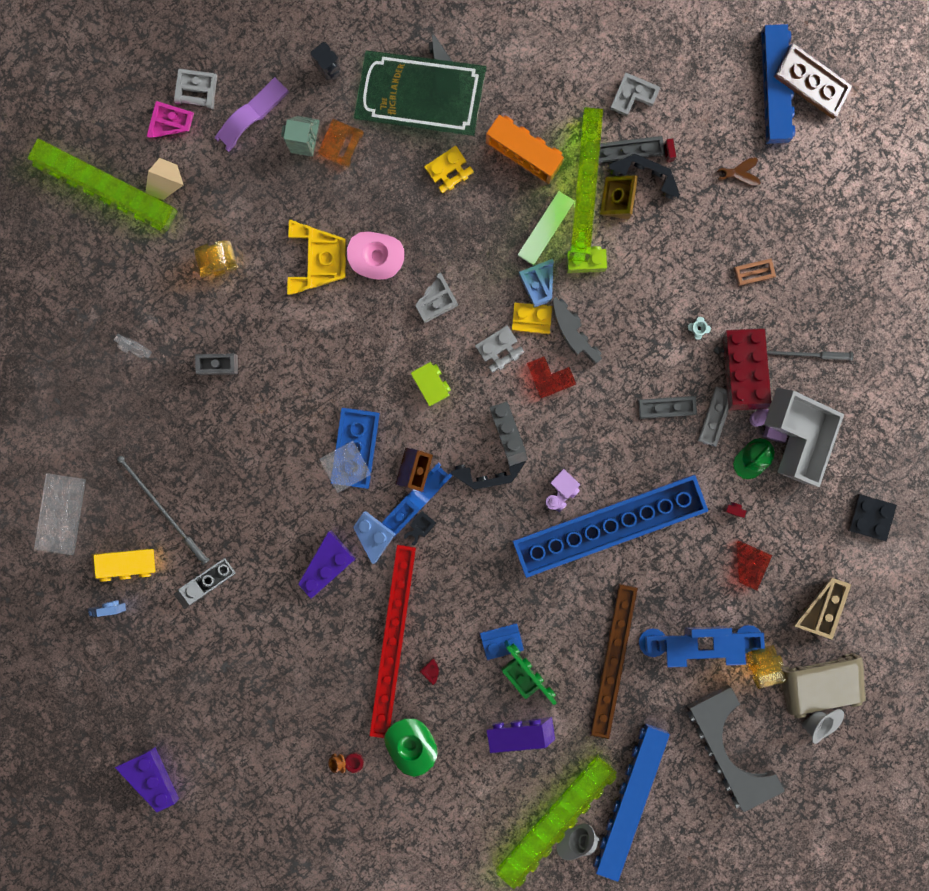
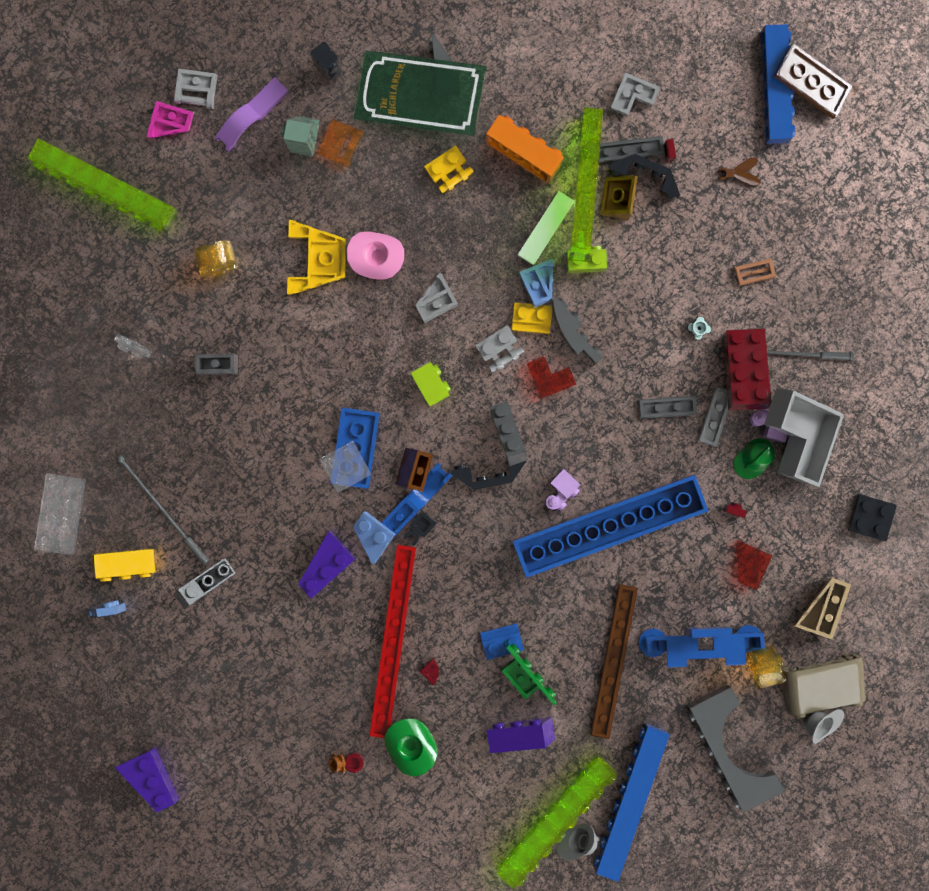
tan slope [145,158,184,201] -> none

